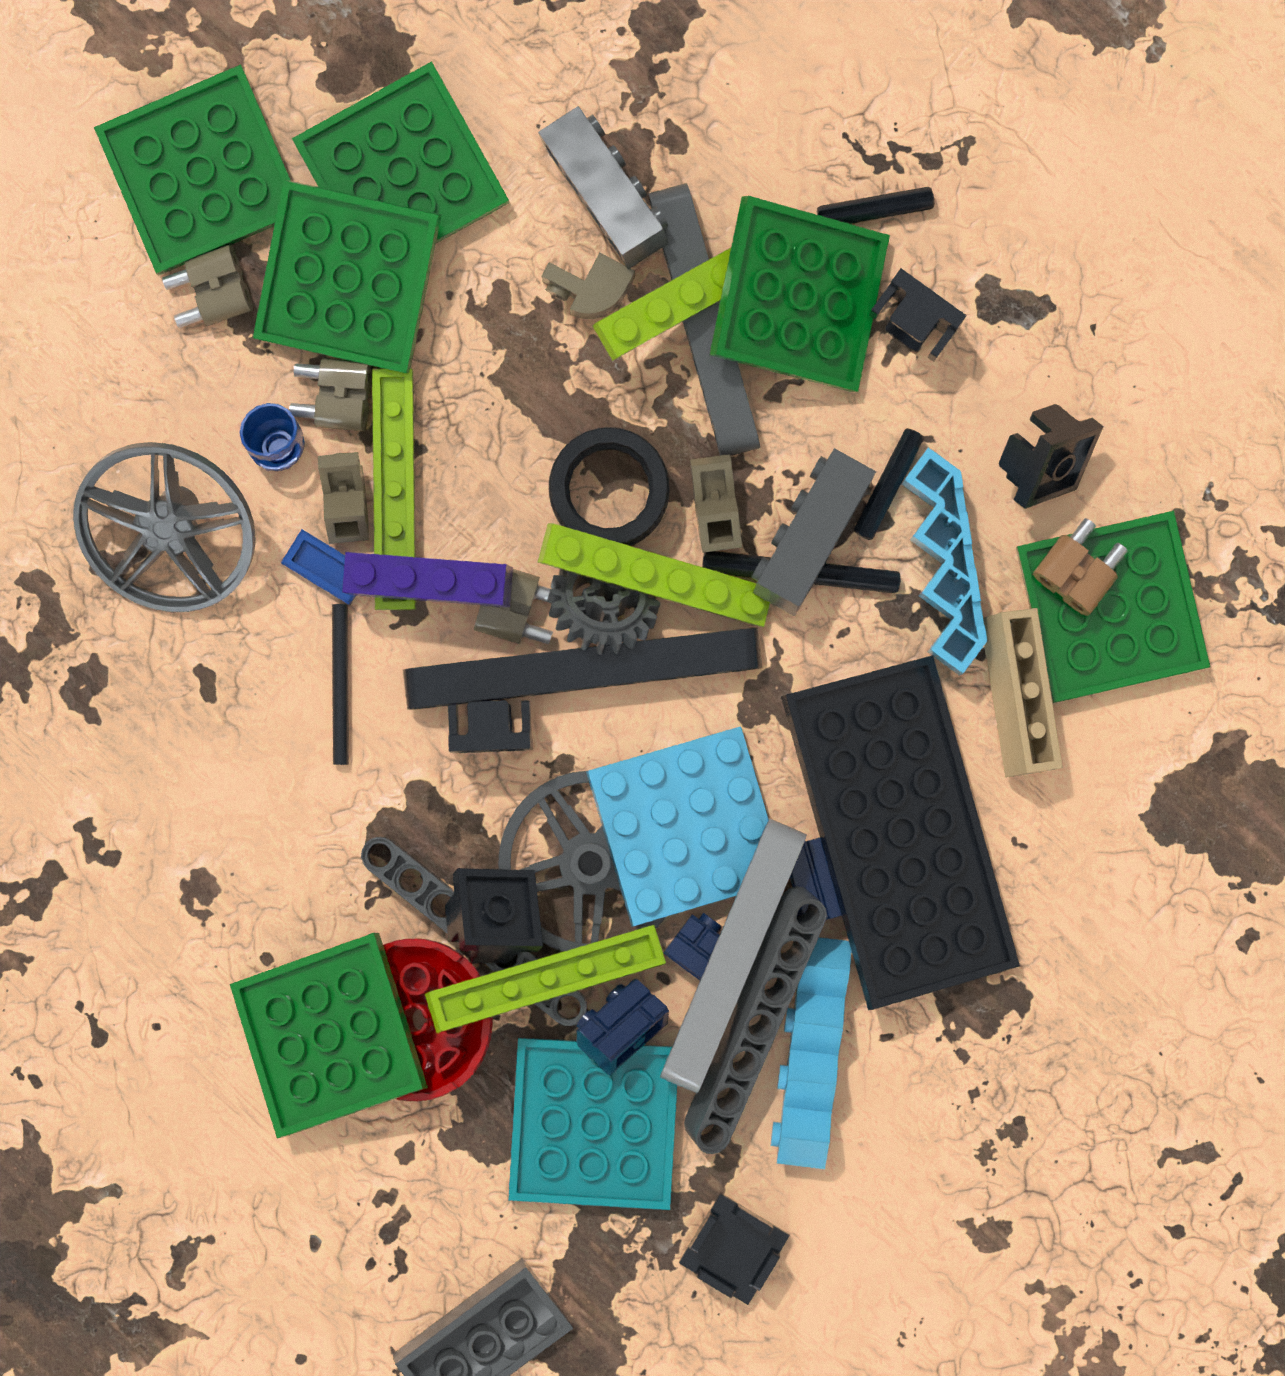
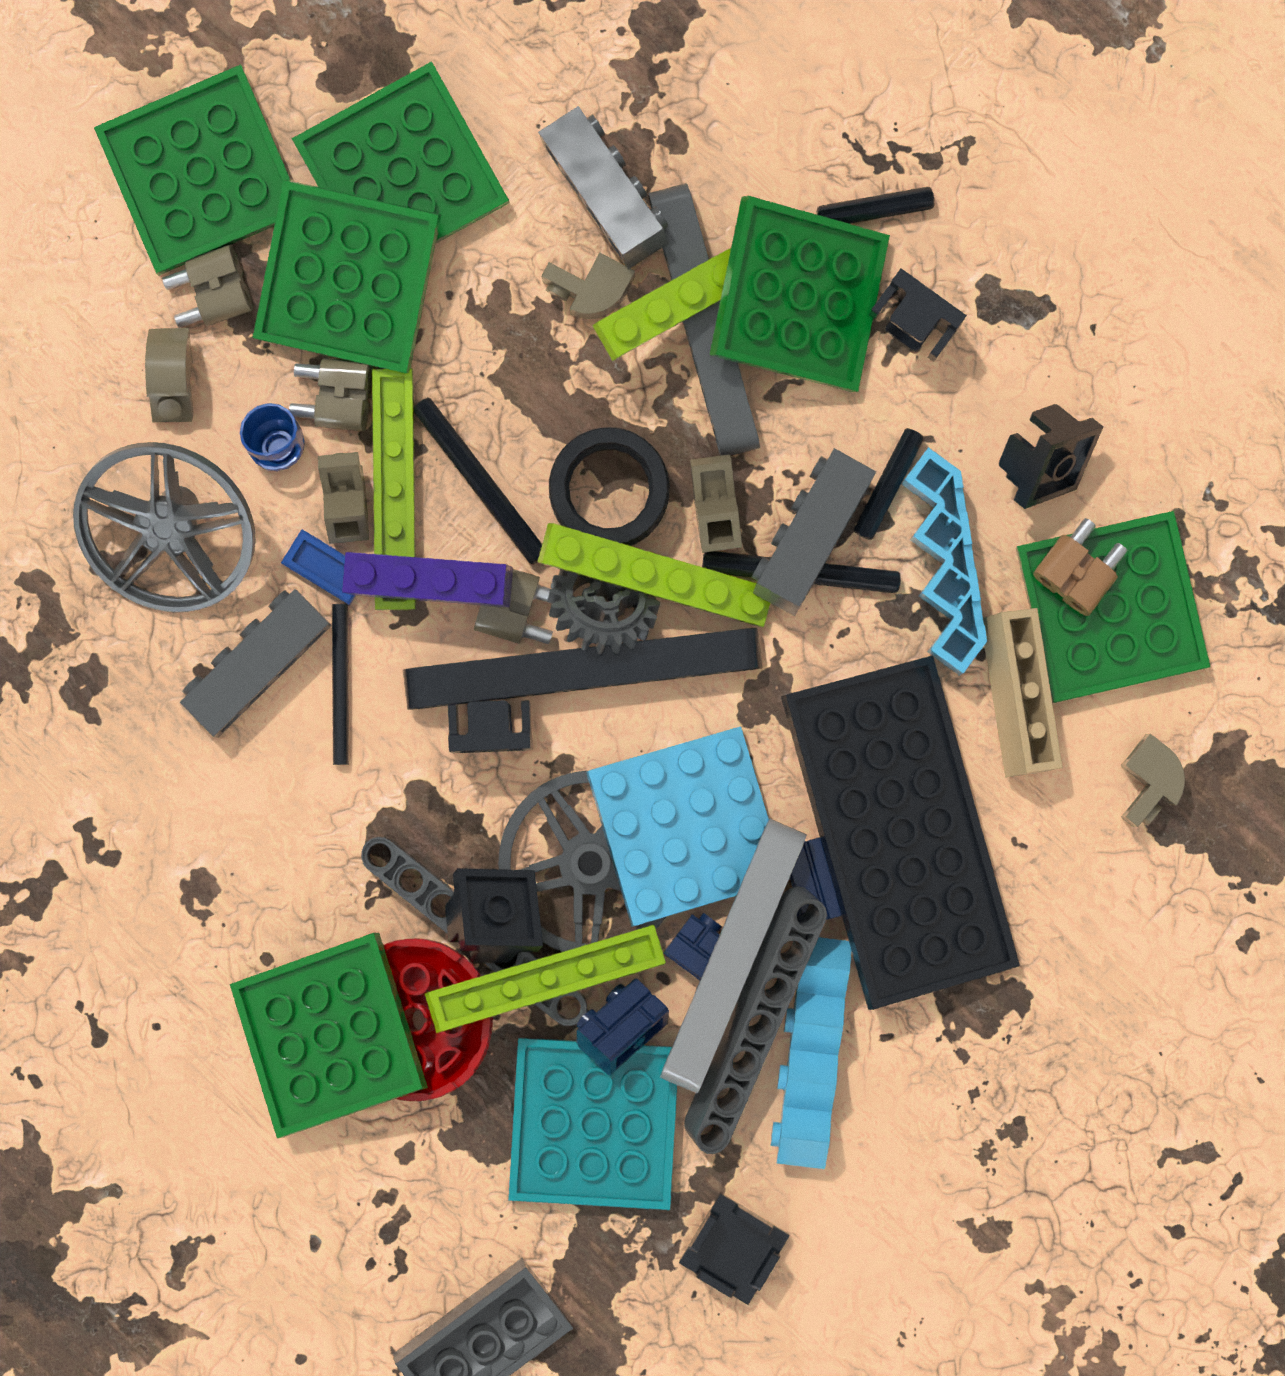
none -> dark tan brick [145,328,193,423]
none -> dark grey brick [180,589,332,738]
none -> black axle [413,397,542,564]
none -> dark tan brick [1121,733,1185,827]

